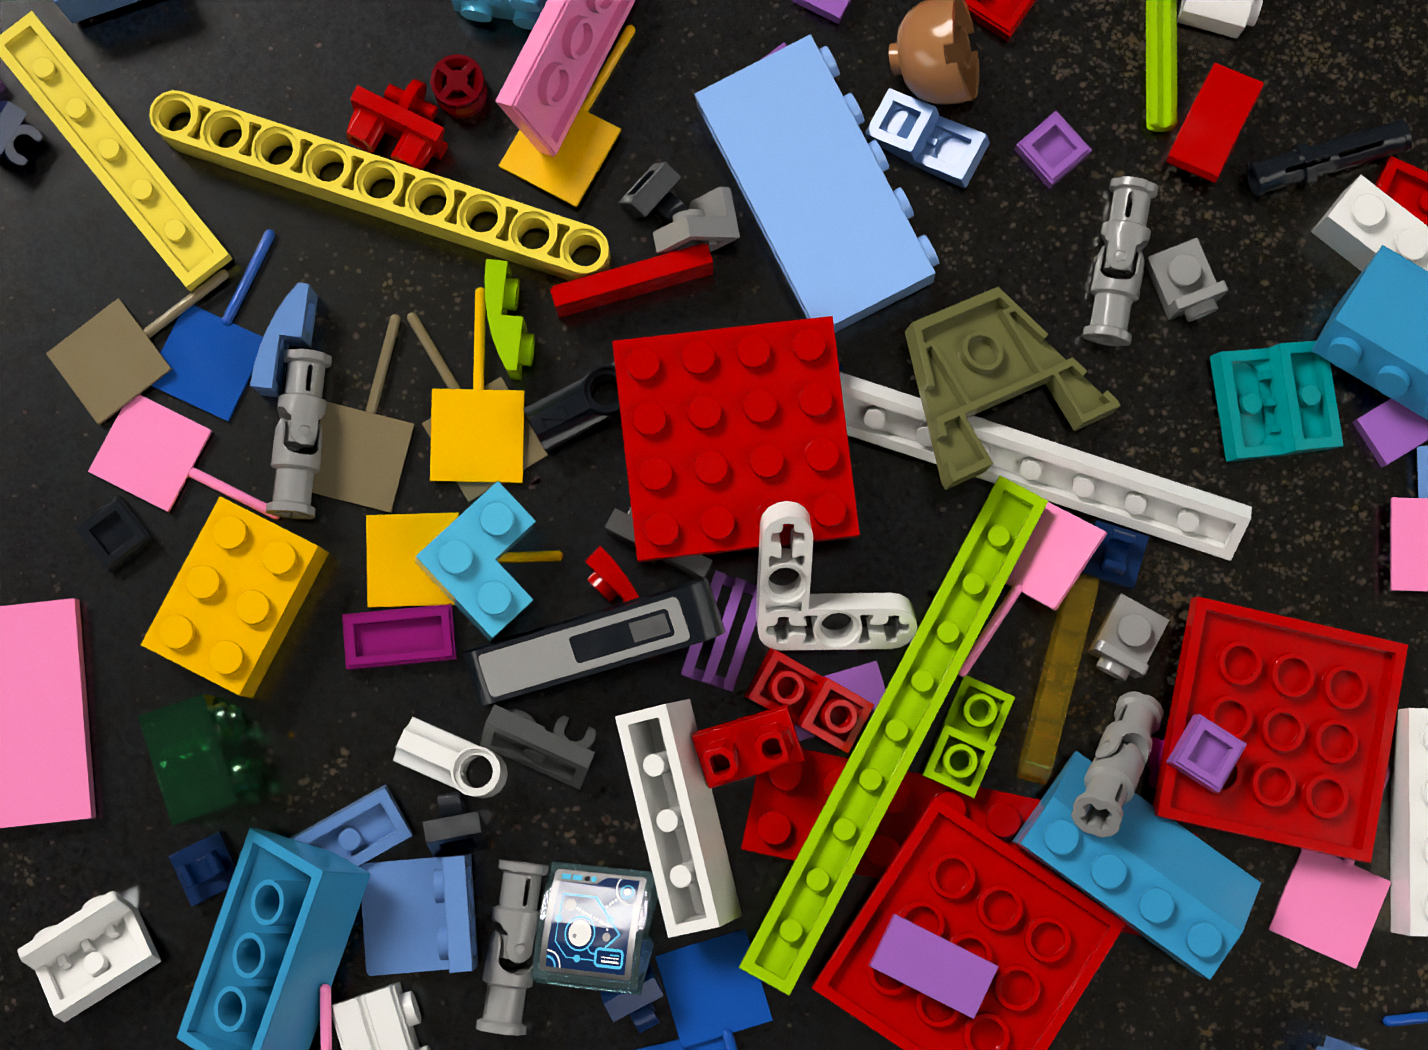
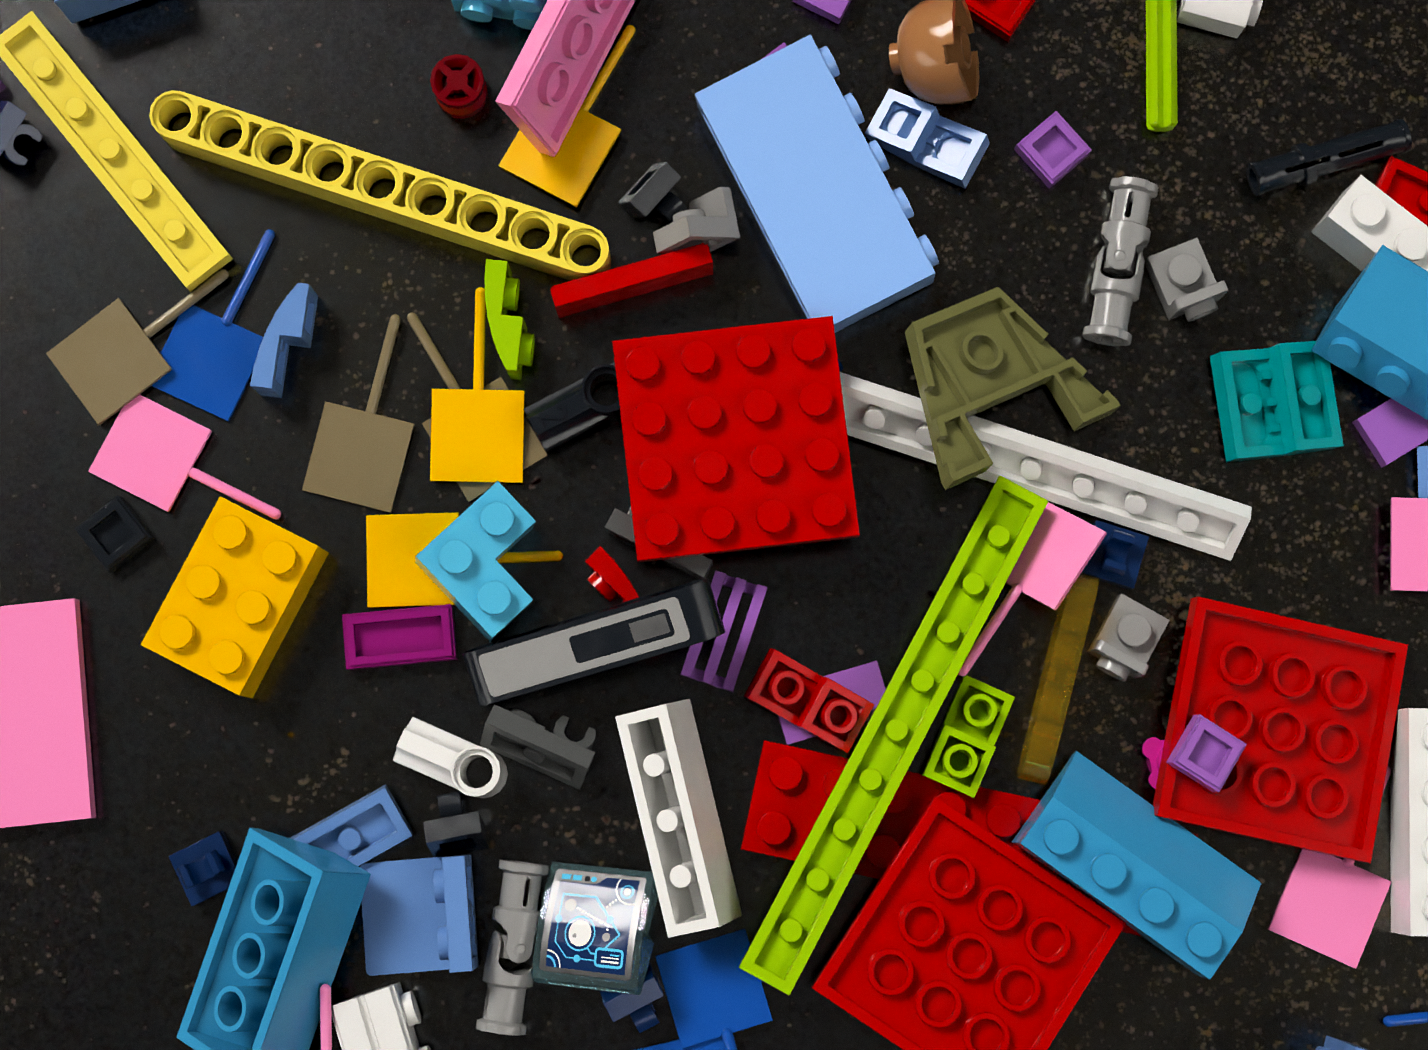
white bracket [17,891,161,1023] -> none
clear green brick [138,694,263,825] -> none
light grey piece [266,349,332,519] -> none
red hips [346,79,448,170] -> none
red hips [692,704,805,789] -> none
white beam [756,501,918,650] -> none
medium lavender tile [868,914,999,1019] -> none
light grey piece [1071,691,1164,837] -> none
red slope [1166,63,1264,183] -> none

